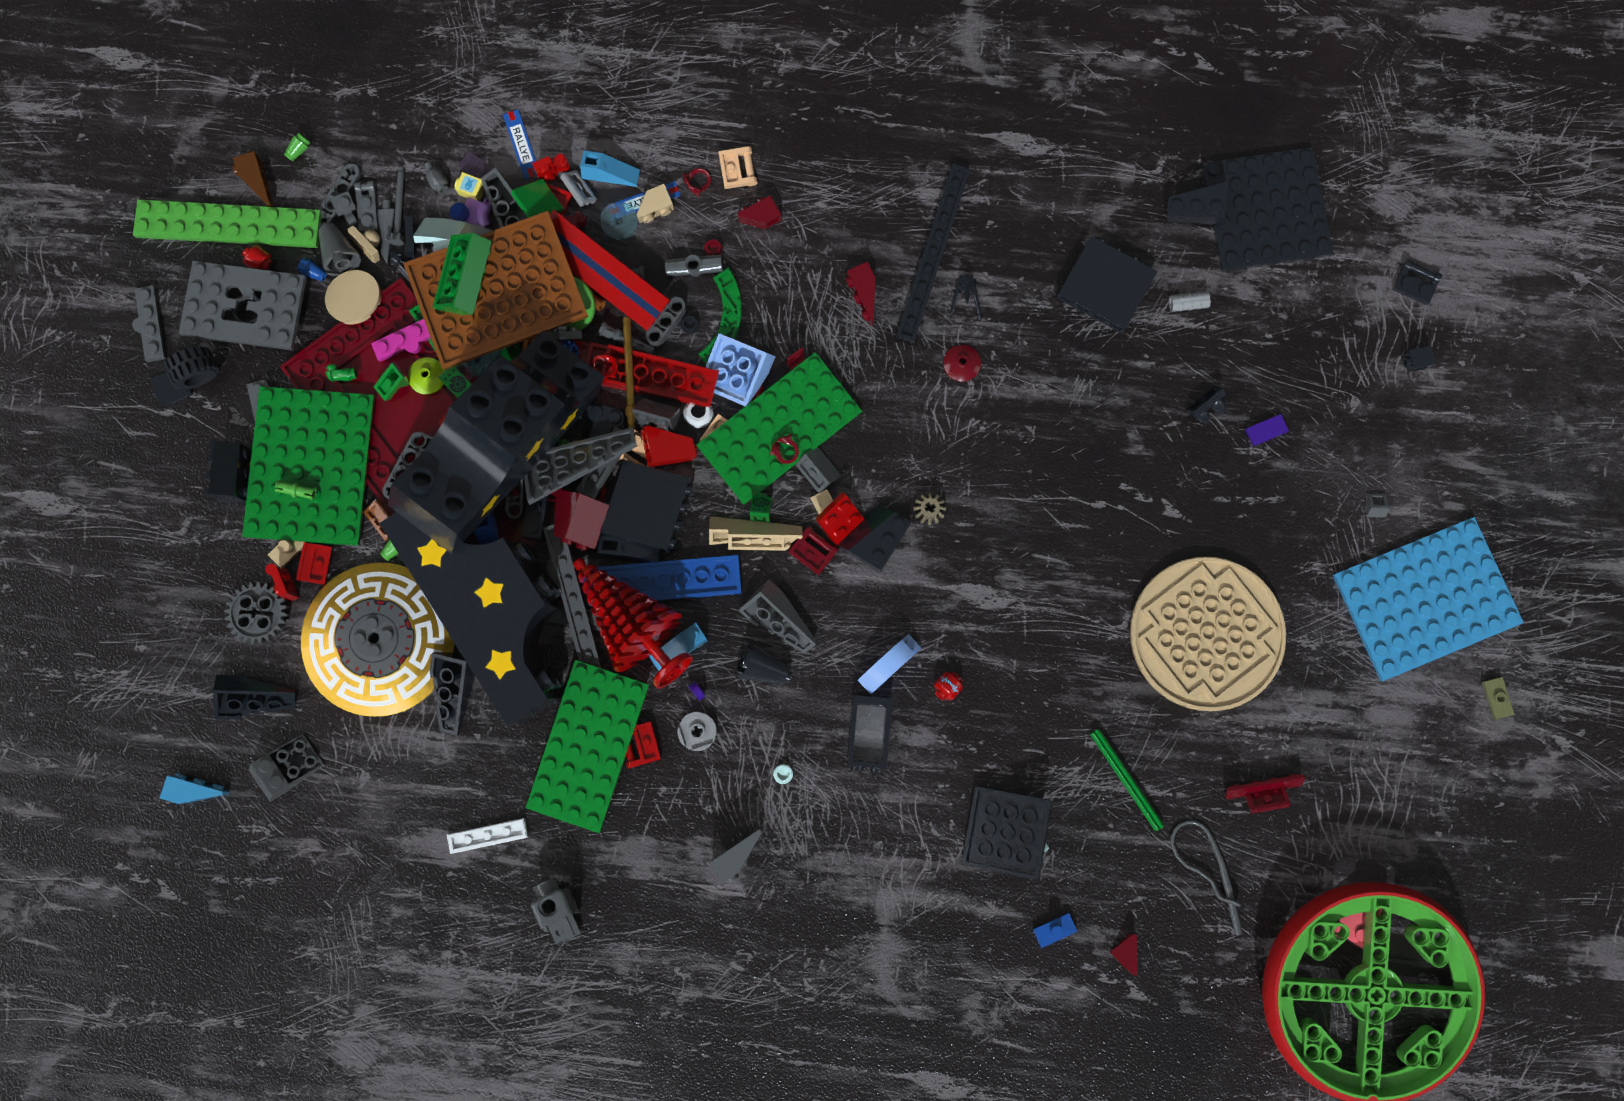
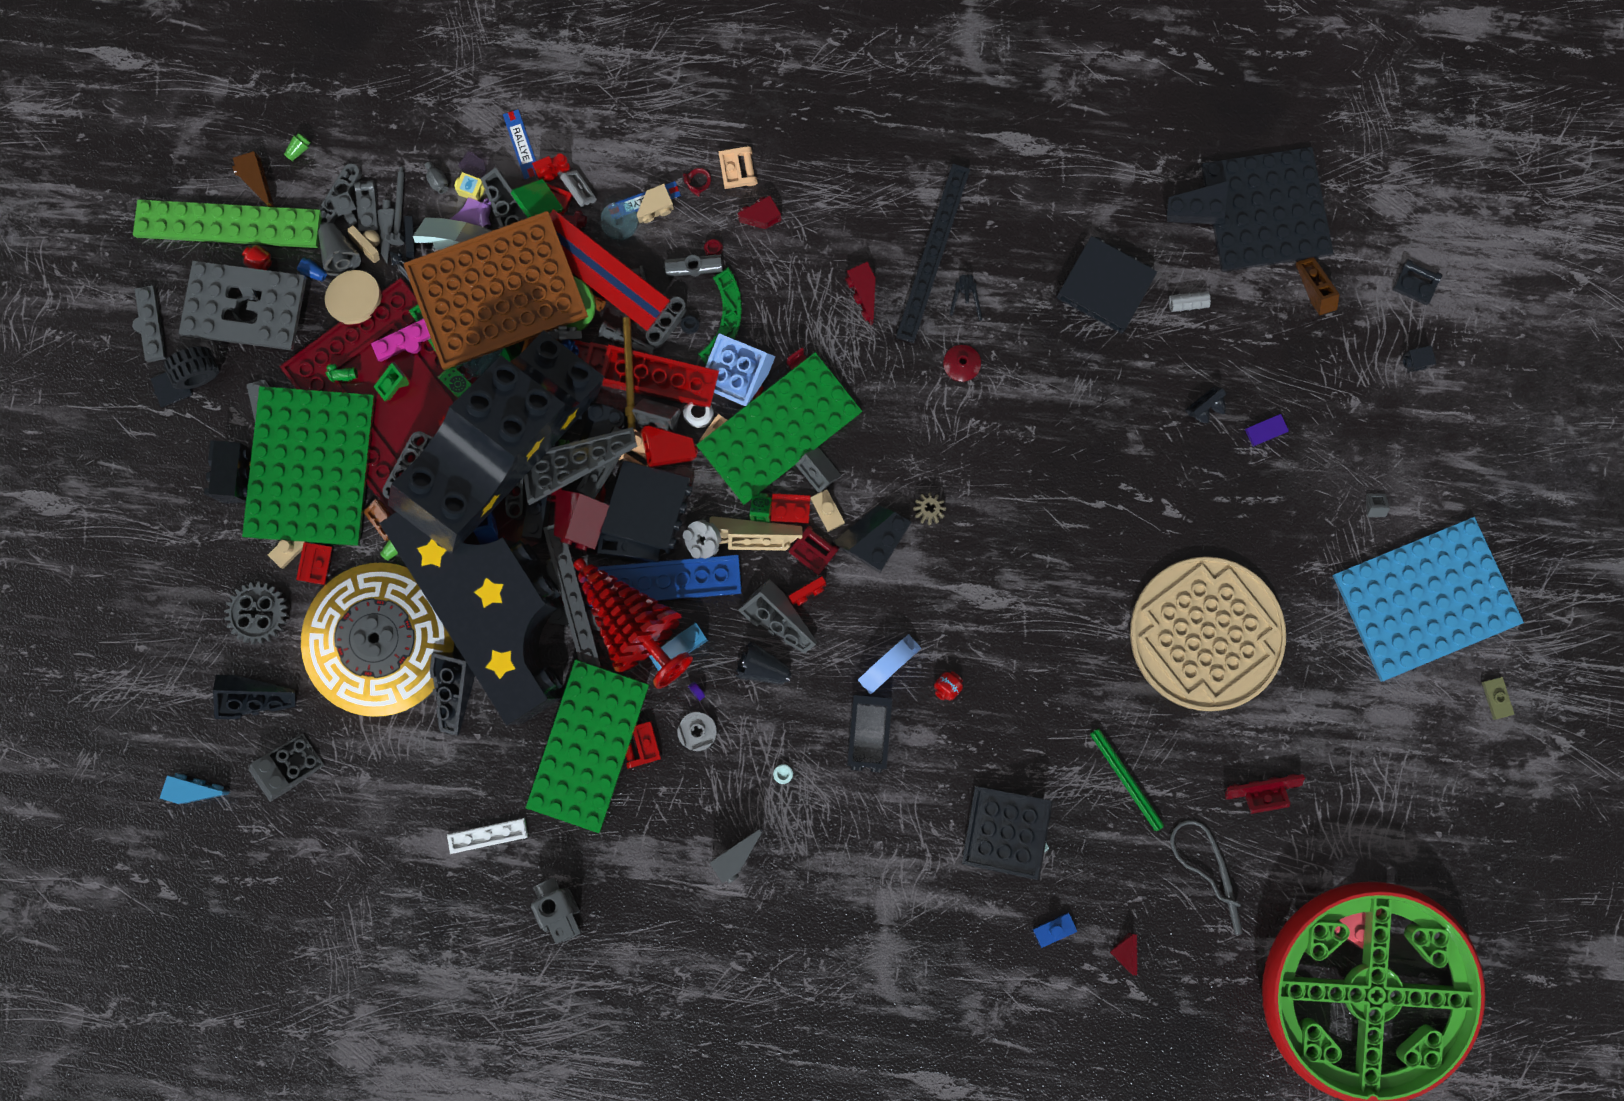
red plate [265,564,299,601] -> none
bright green pin [275,480,317,500] -> none
lime dish [408,357,445,395] -> none
green slope [432,233,492,315] -> none
clear blue tile [450,203,470,222] -> none
dark azure slope [580,150,640,187] -> none
red piece [591,351,618,378] -> none
dark red piece [770,434,799,464] -> none
red plate [815,492,864,545] -> none
none -> light grey plate [683,520,721,559]
none -> red plate [771,494,810,524]
none -> red plate [789,577,826,606]
none -> reddish brown slope [1296,257,1339,316]

